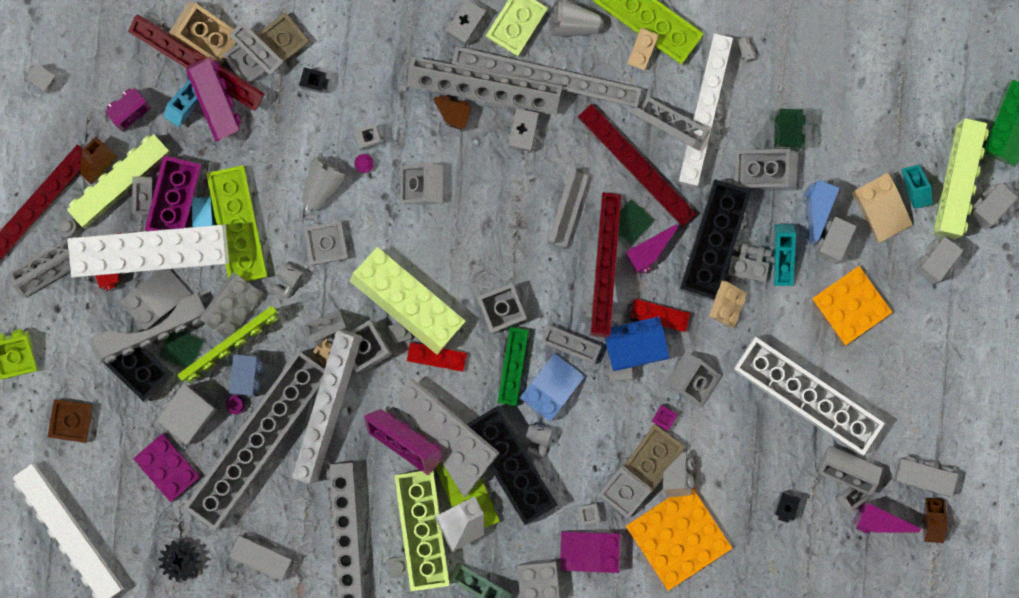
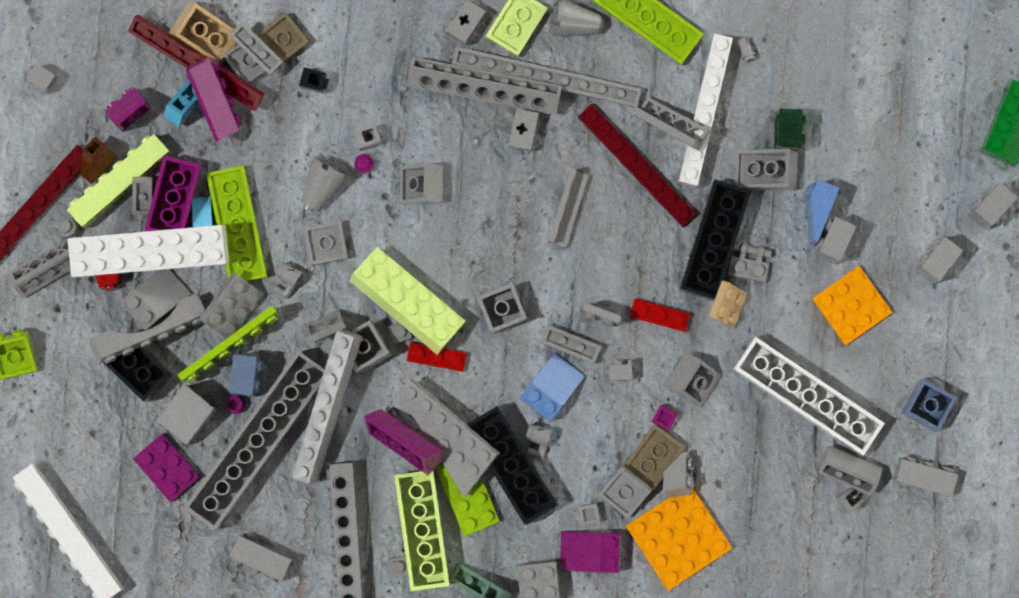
reddish brown plate [48,399,93,443] -> none
black gear [158,540,201,582] -> none
clear green piece [160,331,203,368] -> none
tan plate [310,336,332,369] -> none
reddish brown slope [434,95,472,131] -> none
light grey slope [434,496,484,552] -> none
green plate [497,327,529,406] -> none
dark red plate [590,192,621,338] -> none
blue slope [604,317,670,371] -> none
clear green piece [618,199,654,245] -> none
magenta slope [625,224,678,274] -> none
tan plate [627,28,659,71] -> none
teal slope [773,224,796,286] -> none
black brick [774,493,801,523] -> none
tan slope [851,173,913,243] -> none
magenta slope [852,503,921,534] -> none
teal slope [901,164,933,209] -> none
reddish brown slope [923,498,948,543] -> none
yellowish green brick [933,118,989,239] -> none
none -> sand blue brick [901,379,957,432]

